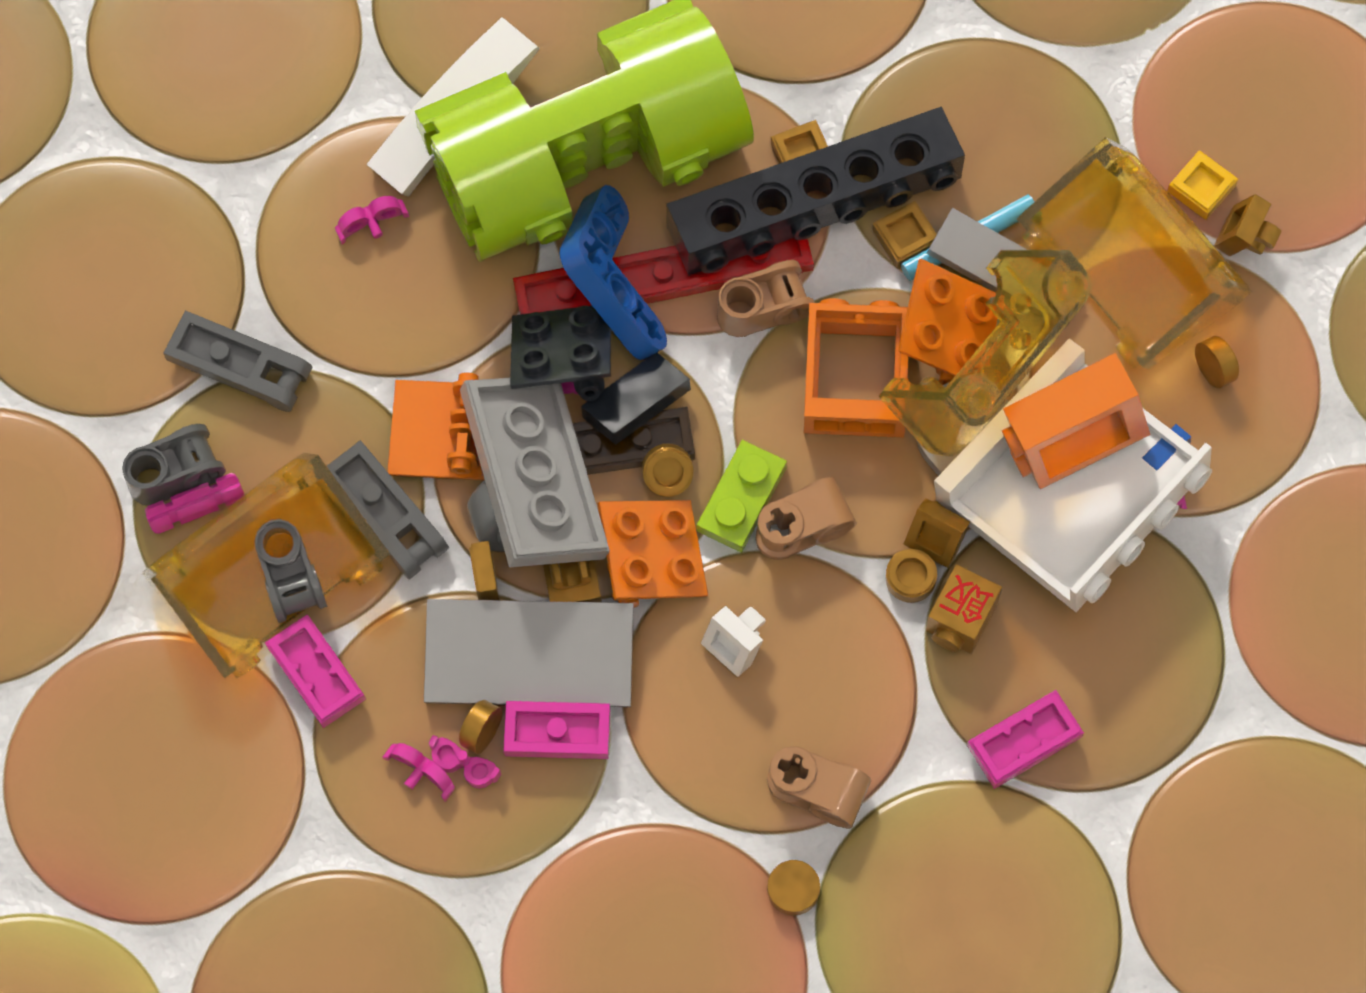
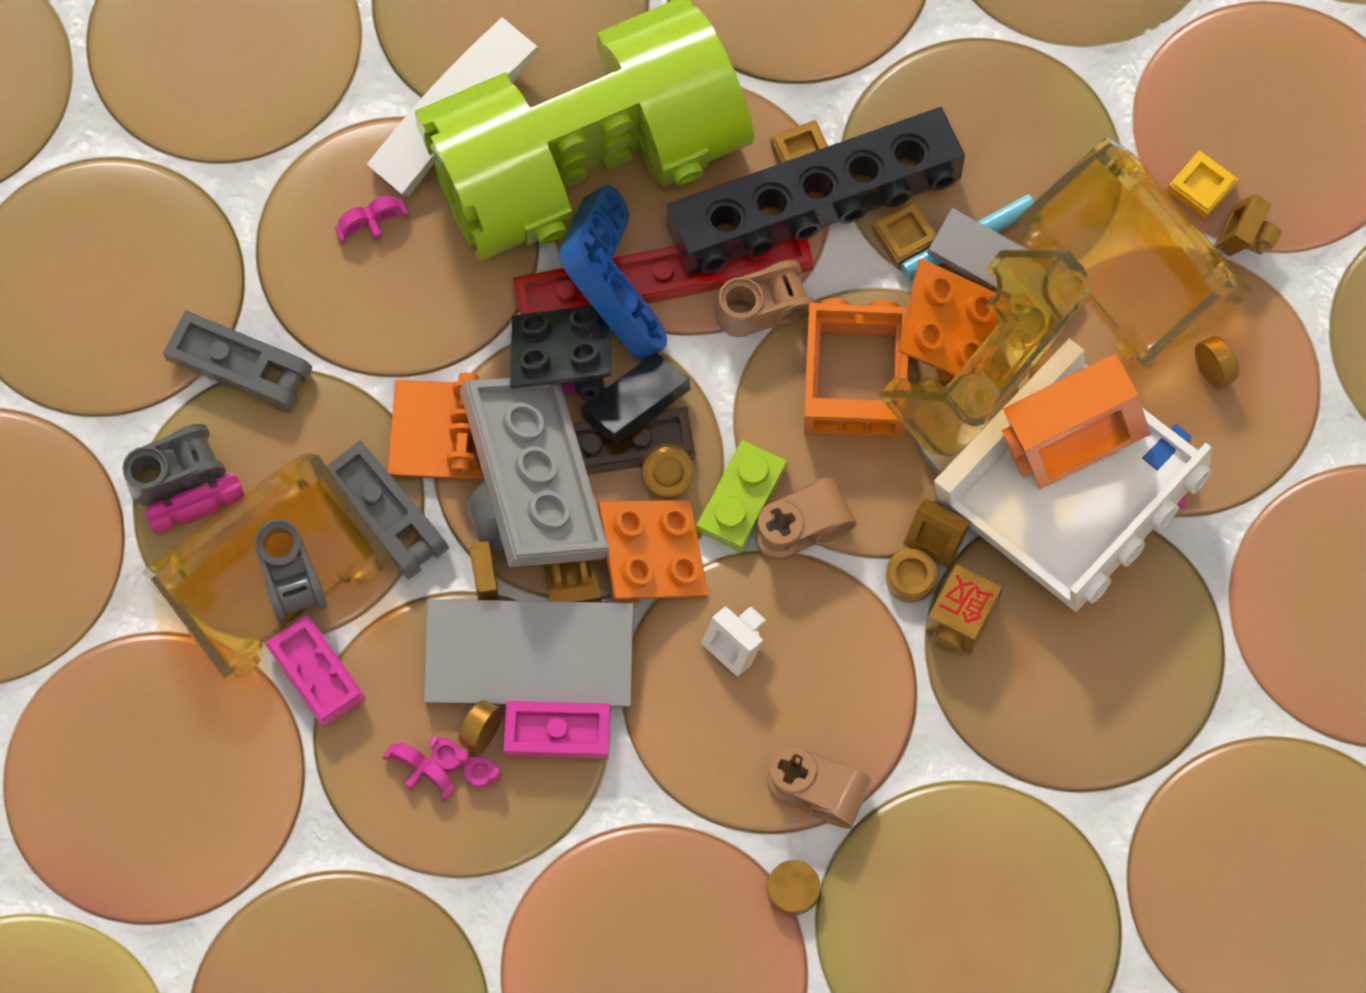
dark pink plate [967,690,1084,789] -> none

